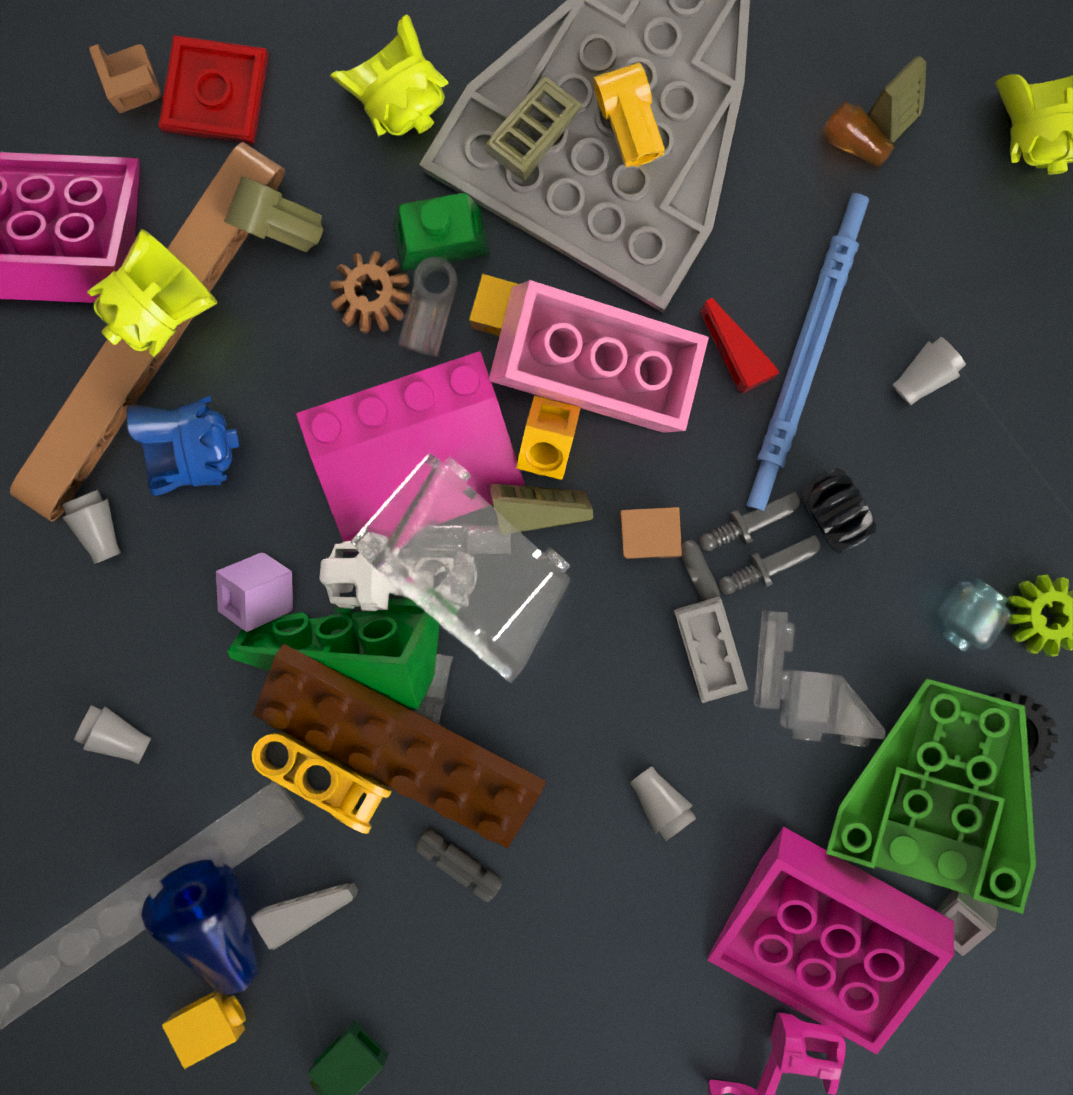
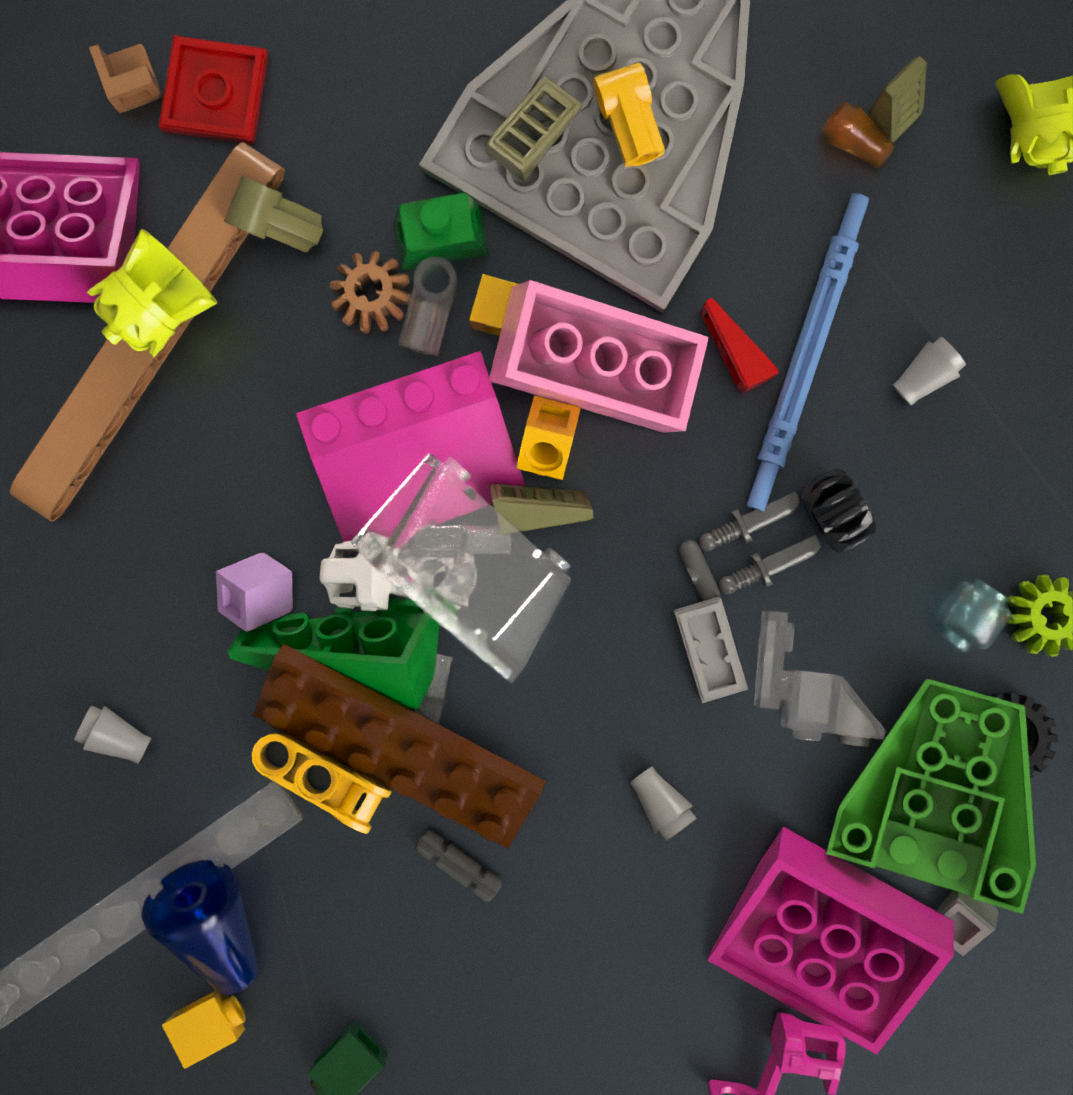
light grey cone [62,490,121,564] -> none
blue hat [127,396,240,496] -> none
light grey slope [251,882,359,950] -> none
neon yellow hat [329,15,449,137] -> none
medium nougat panel [619,507,682,559] -> none

